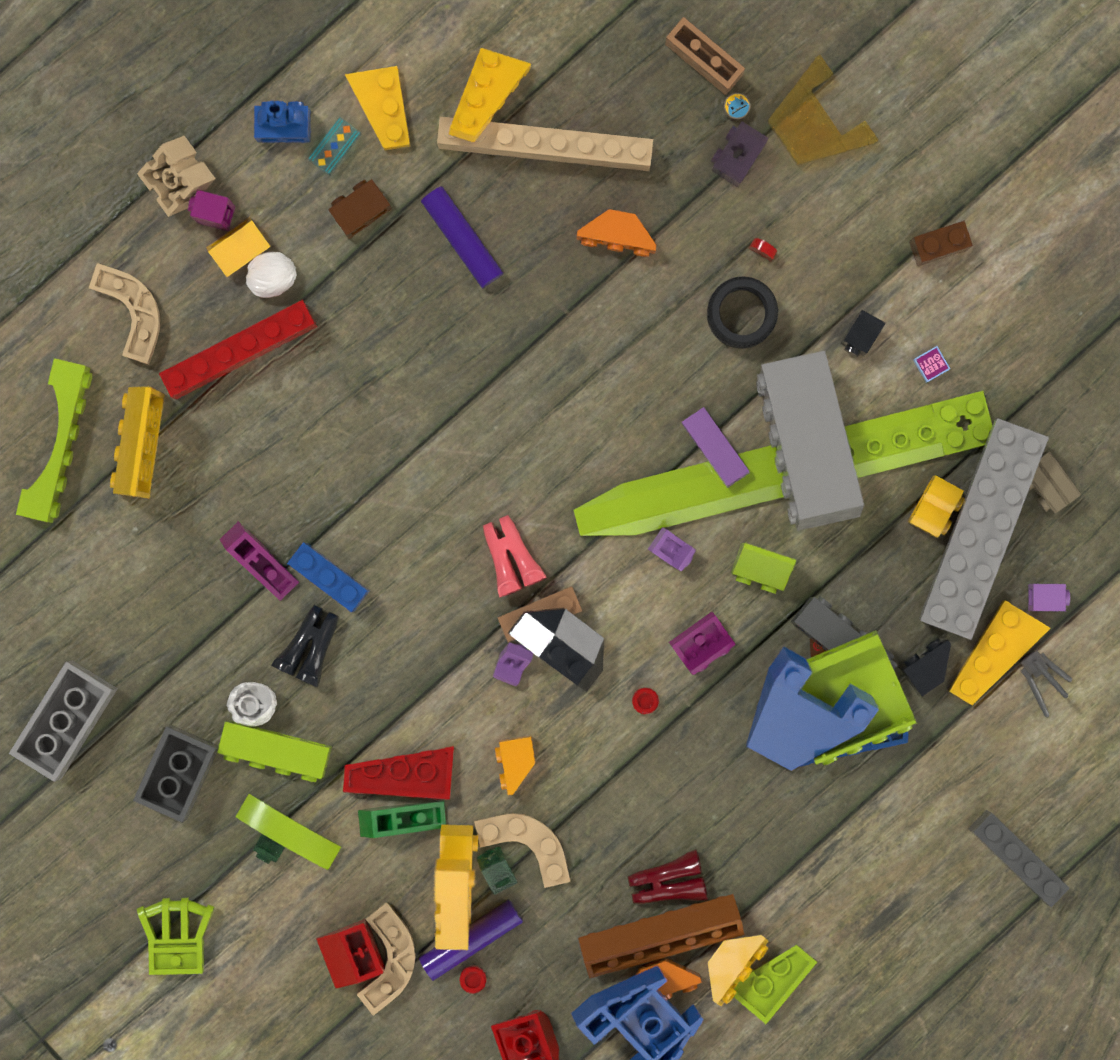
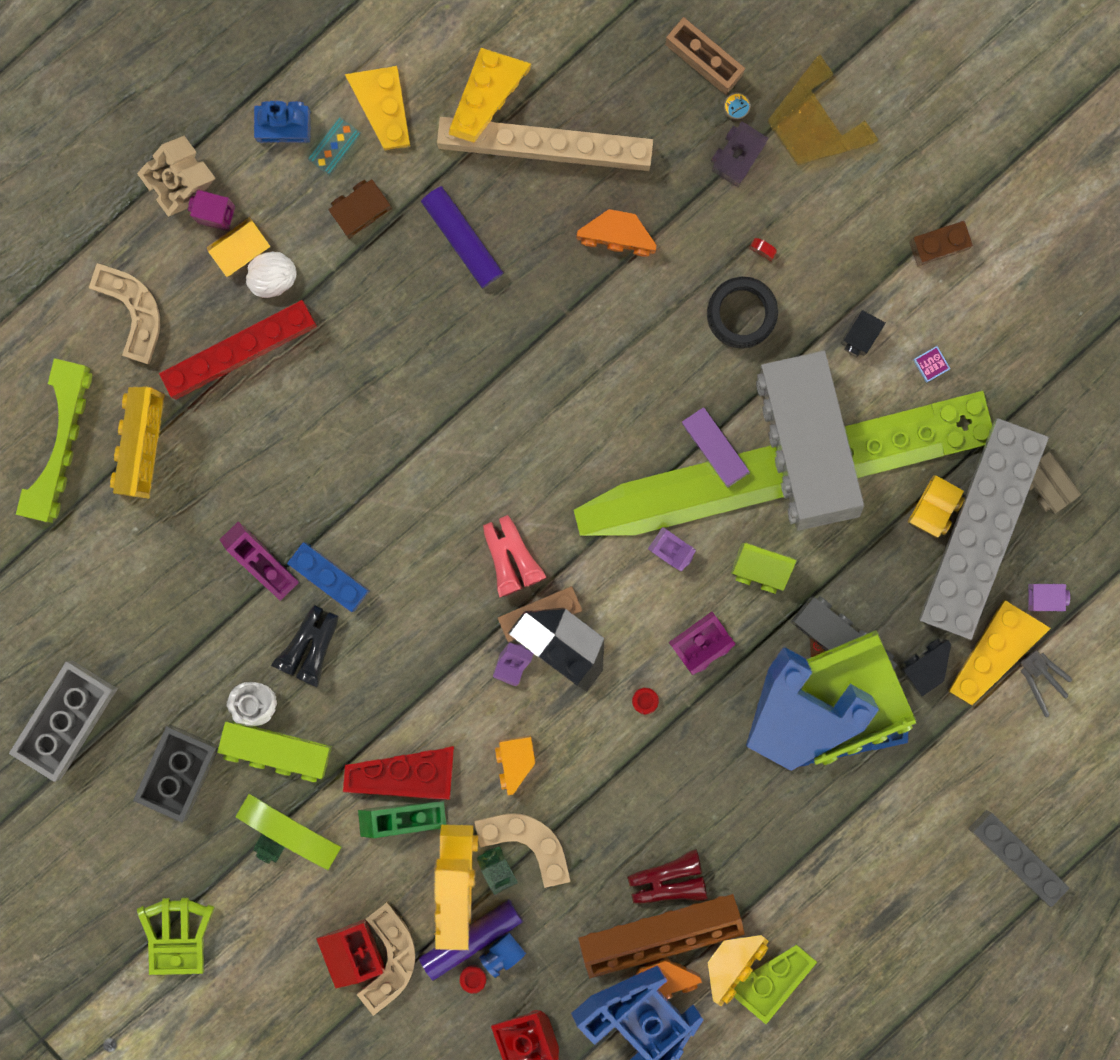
none -> blue piece [479,932,526,978]

